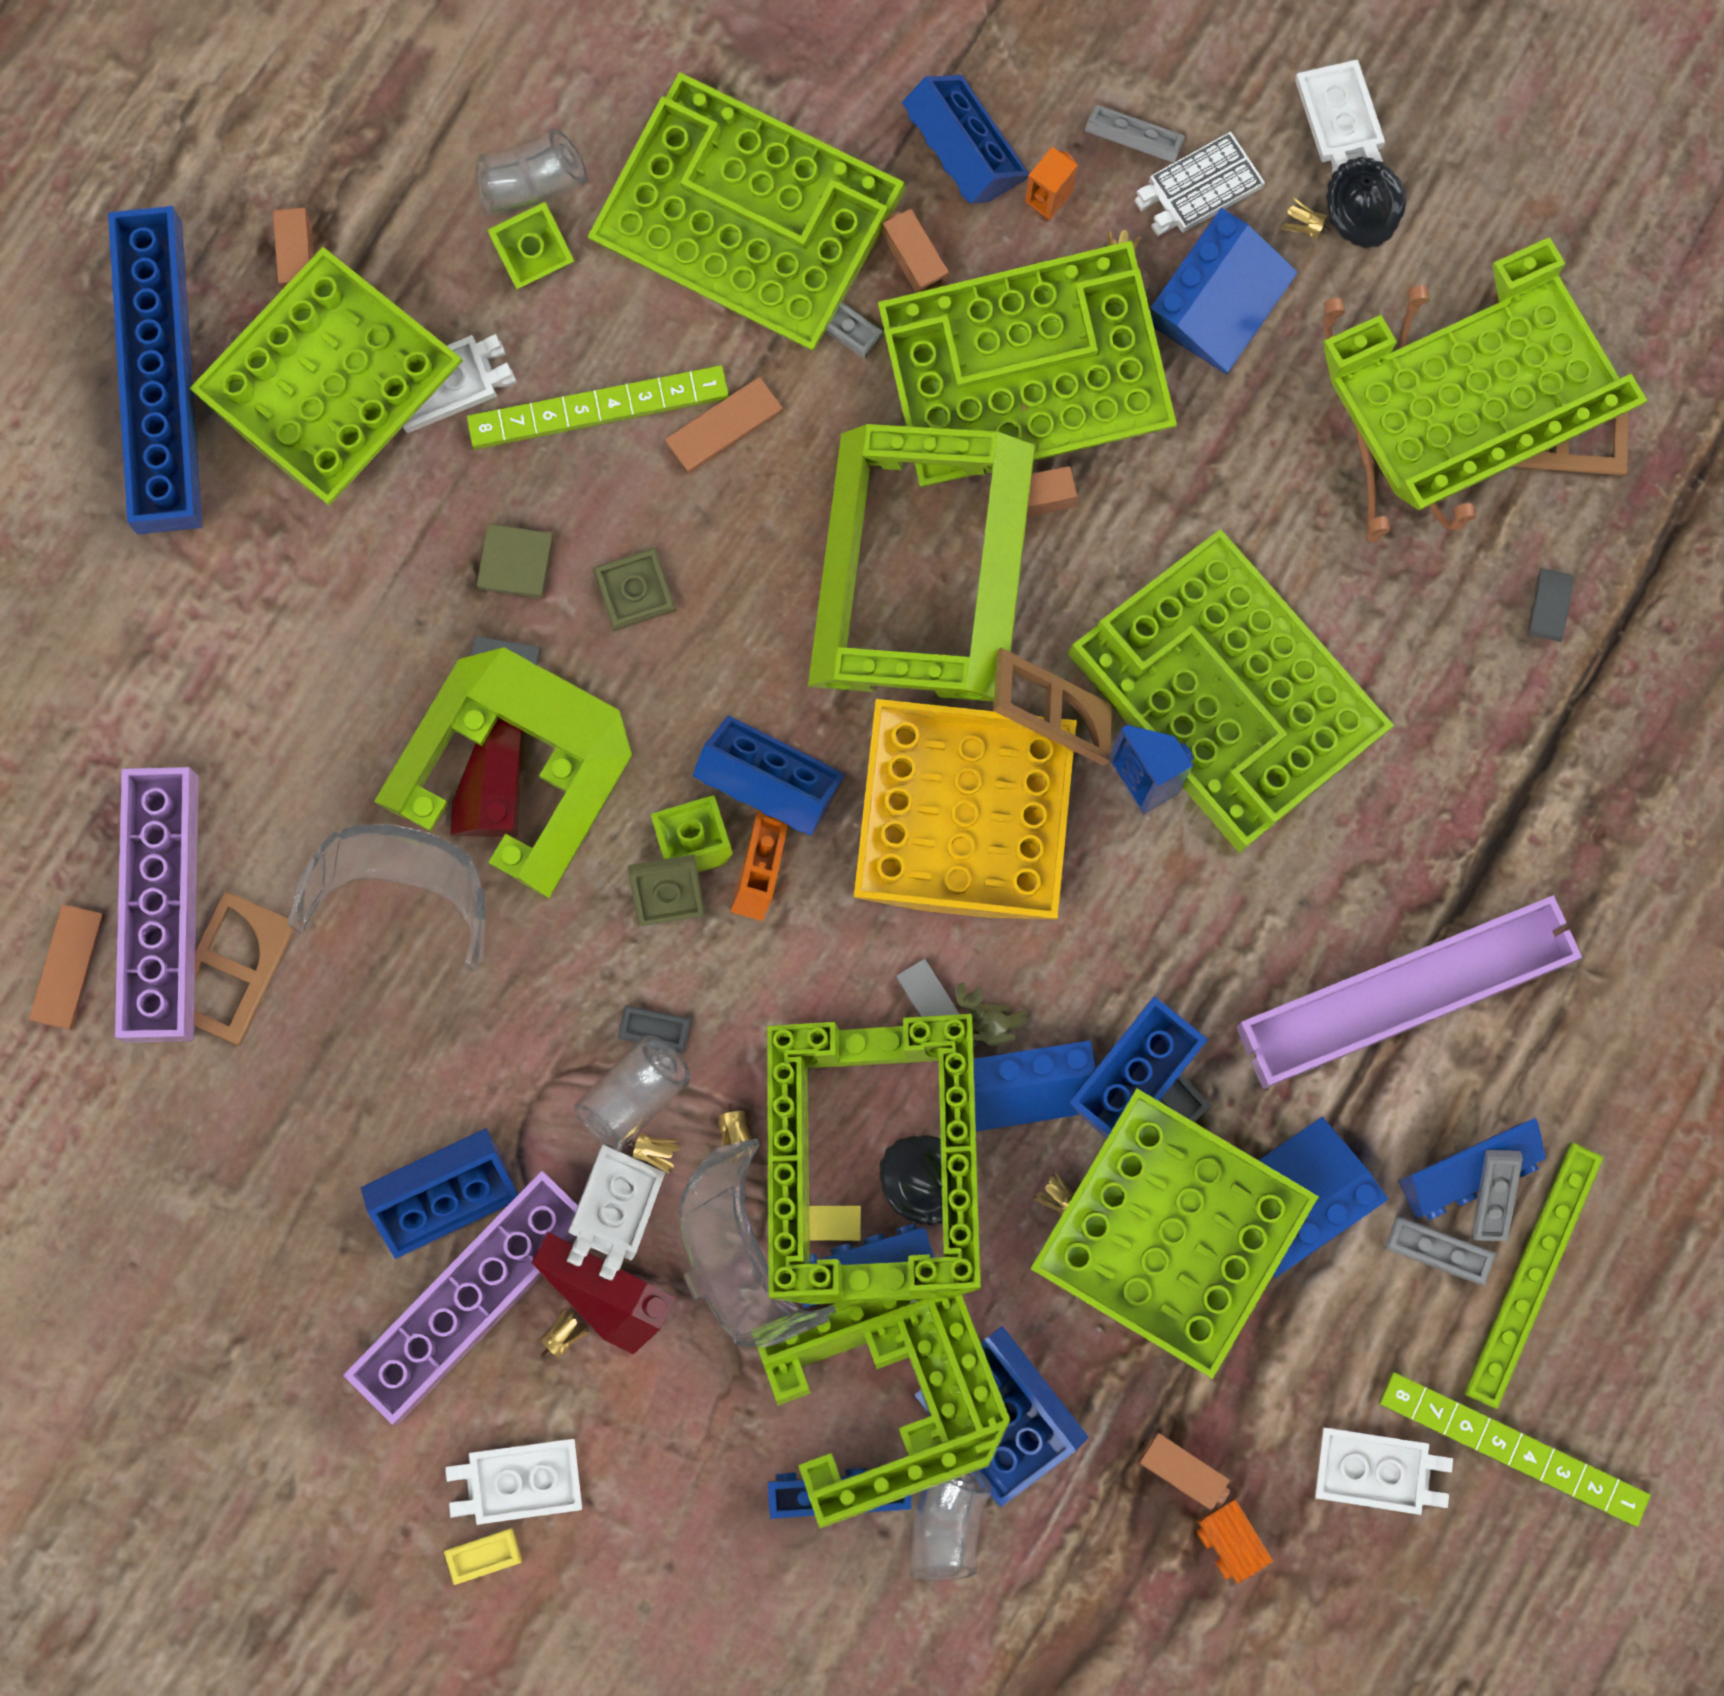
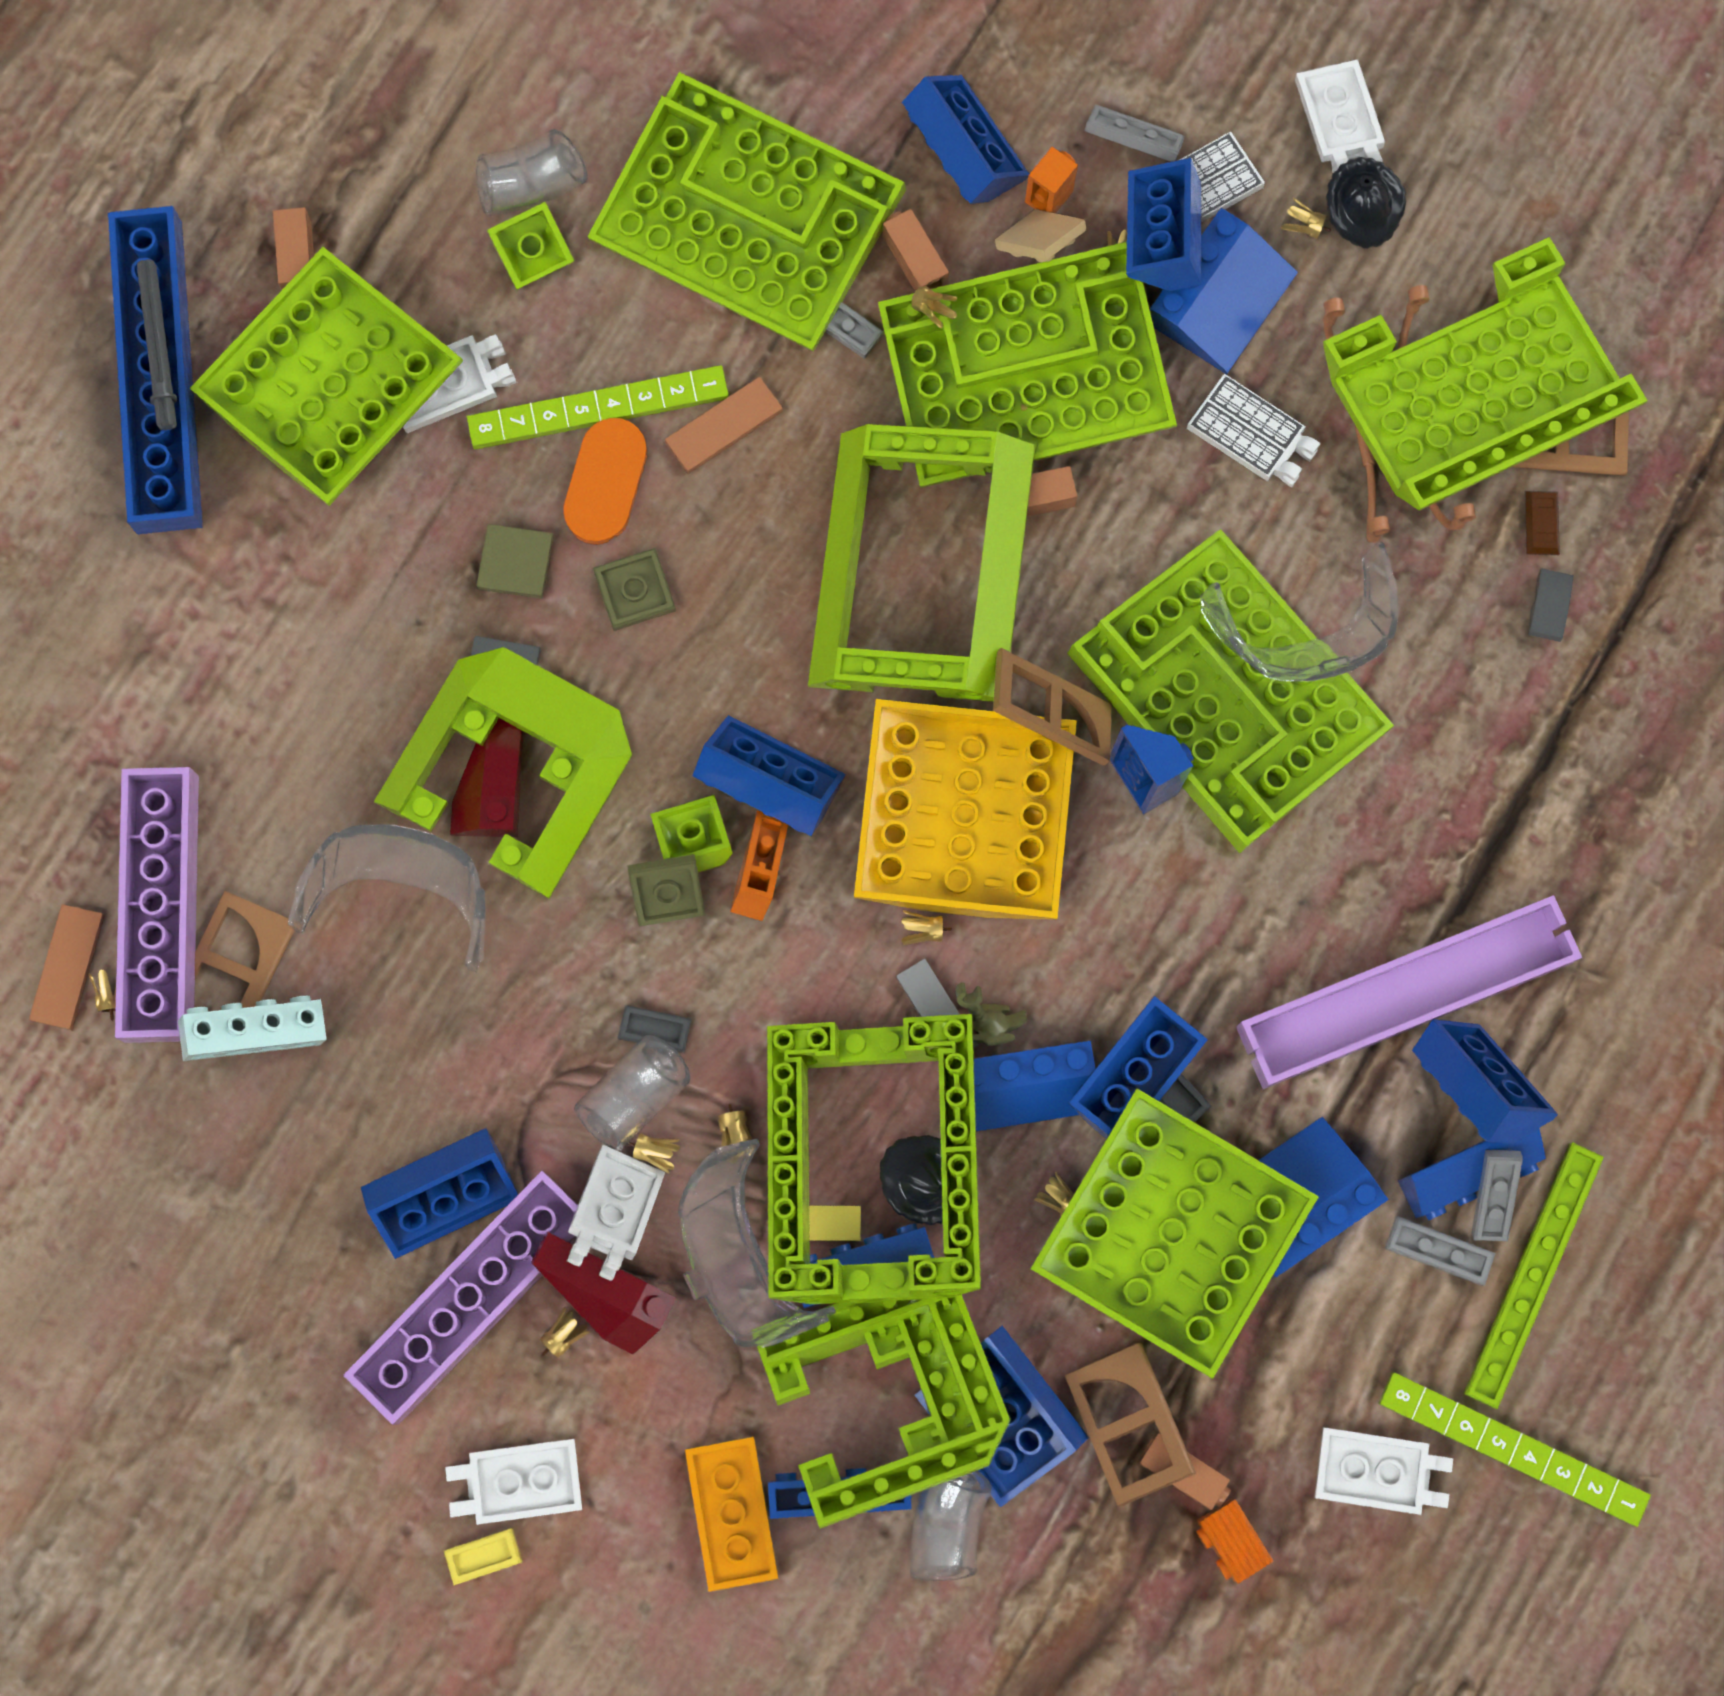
none -> pearl gold piece [88,970,116,1021]
none -> dark grey axle [137,259,177,431]
none -> light aqua brick [178,996,327,1061]
none -> orange tile [563,418,647,545]
none -> light orange plate [685,1437,779,1592]
none -> pearl gold piece [901,910,952,945]
none -> pearl gold piece [912,286,957,329]
none -> tan tile [995,209,1087,262]
none -> medium nougat window [1065,1343,1196,1507]
none -> blue slope [1126,158,1201,291]
none -> white tile [1187,374,1321,488]
none -> clear piece [1200,542,1398,681]
none -> blue slope [1412,1019,1558,1143]
none -> reddish brown tile [1525,491,1560,555]

